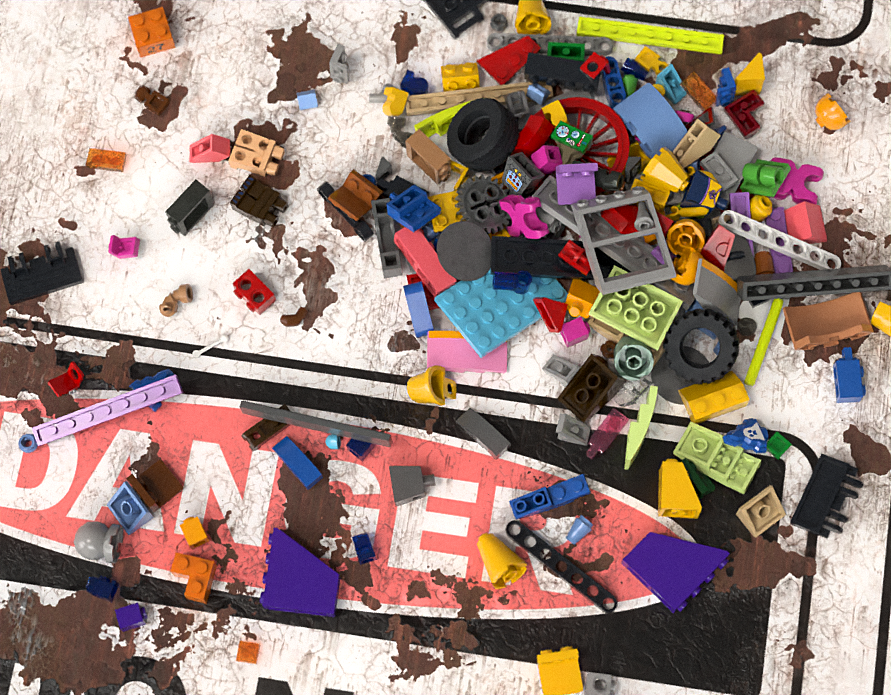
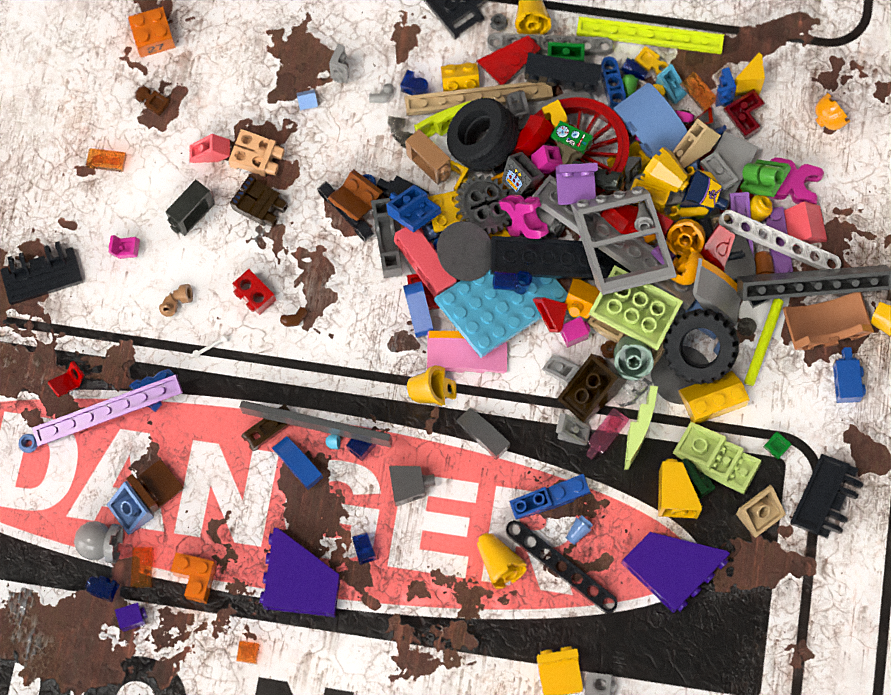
light orange brick [180,516,209,550] -> none
dark grey slope [375,156,392,182] -> none
yellow leg [383,87,408,116] -> none
light blue slope [526,83,551,105] -> none
red hips [558,240,598,276] -> none
red bracket [580,52,611,79] -> none
blue rock [722,418,768,453] -> none
none -> clear orange plate [131,547,154,588]

